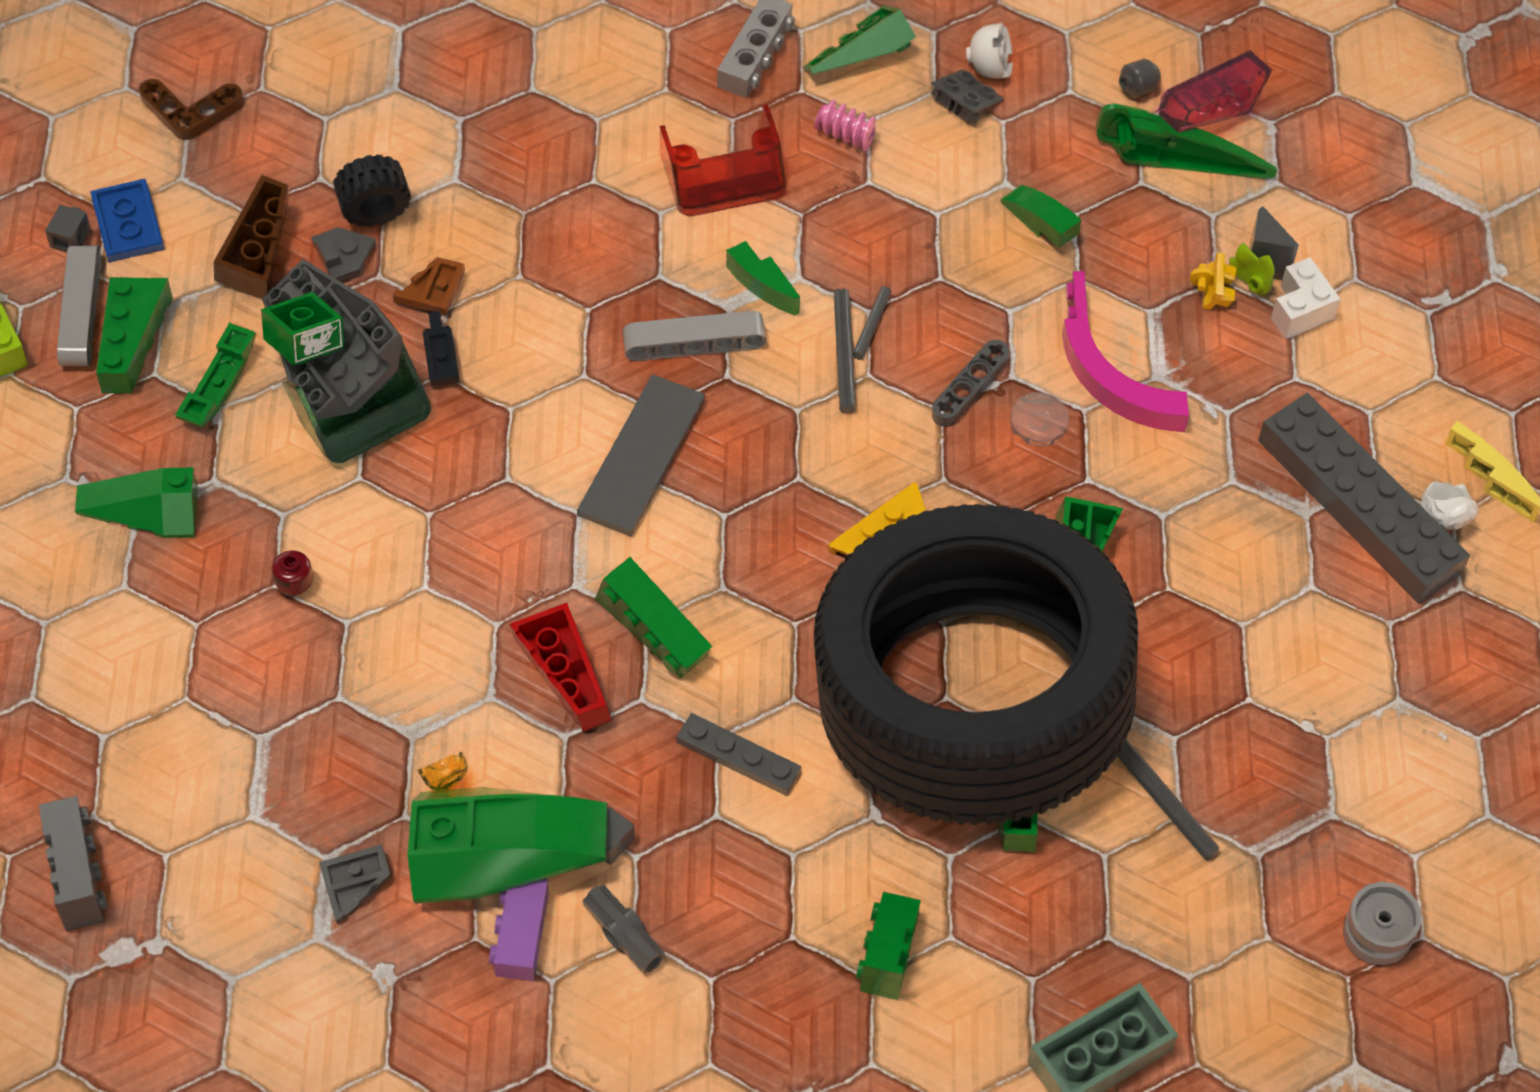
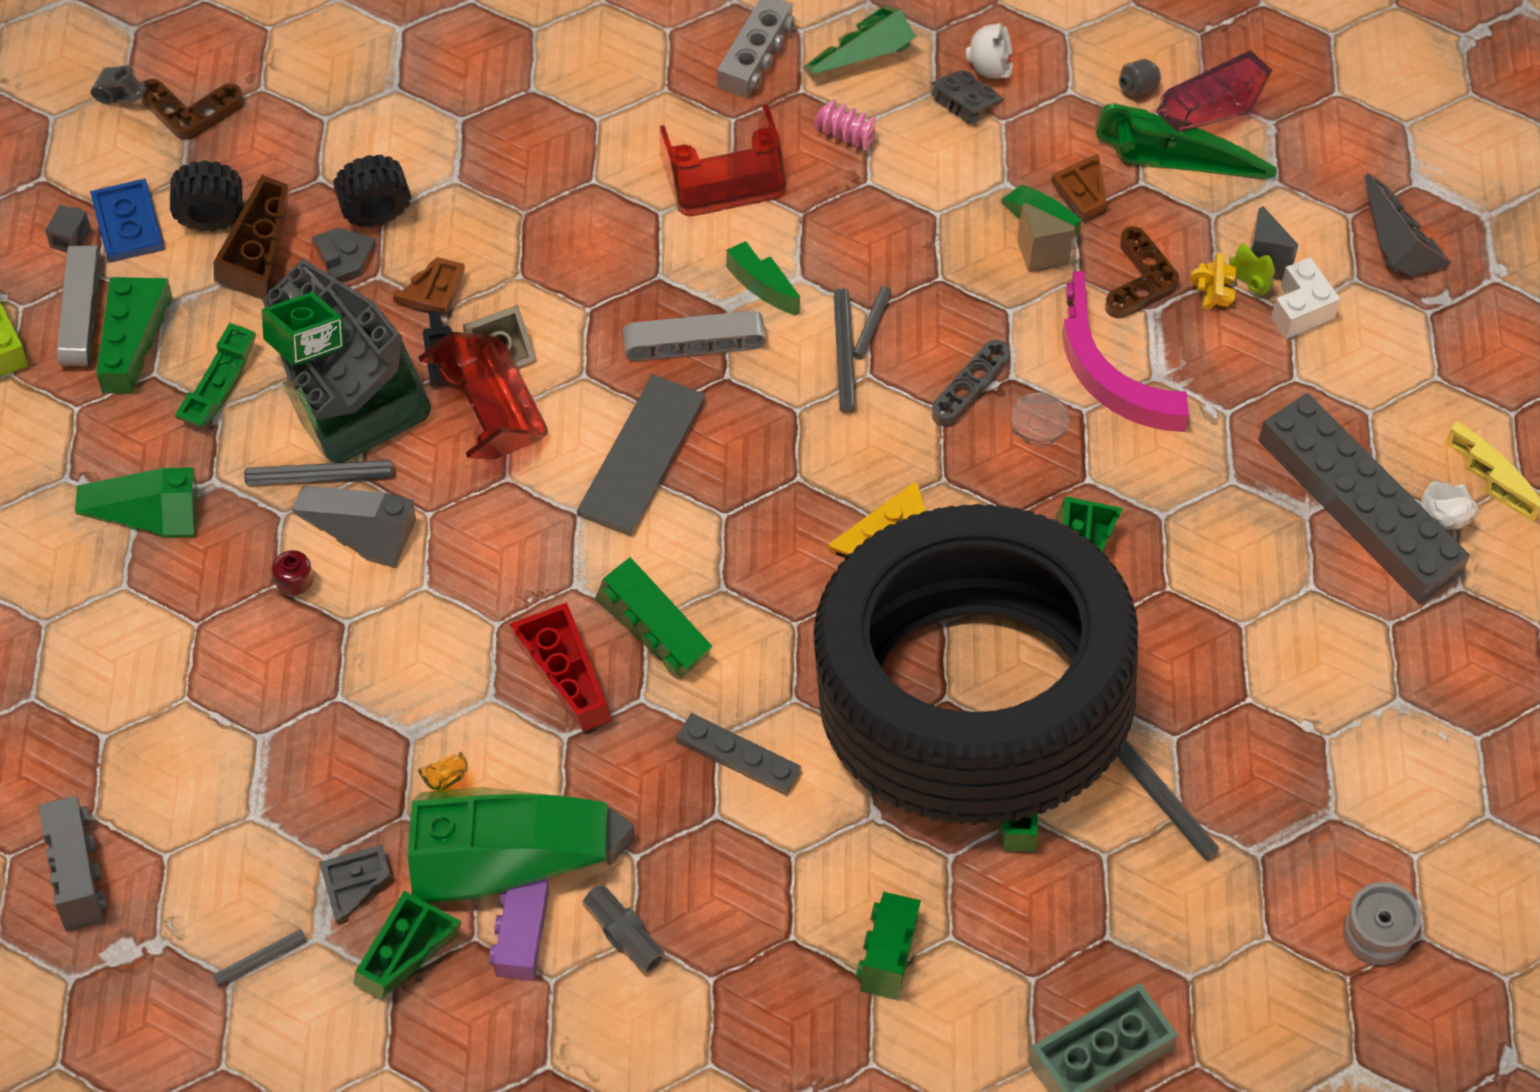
none -> dark grey piece [90,65,147,105]
none -> black tyre [170,161,243,232]
none -> dark grey bar [212,929,306,986]
none -> dark grey axle [244,460,393,485]
none -> dark grey wedge [292,486,416,568]
none -> green wedge [353,890,461,1000]
none -> clear red windscreen [418,331,548,460]
none -> dark tan slope [463,305,536,380]
none -> dark tan slope [1017,203,1075,272]
none -> dark orange wing [1051,154,1107,220]
none -> reddish brown beam [1105,226,1179,319]
none -> dark grey wedge [1364,173,1451,276]

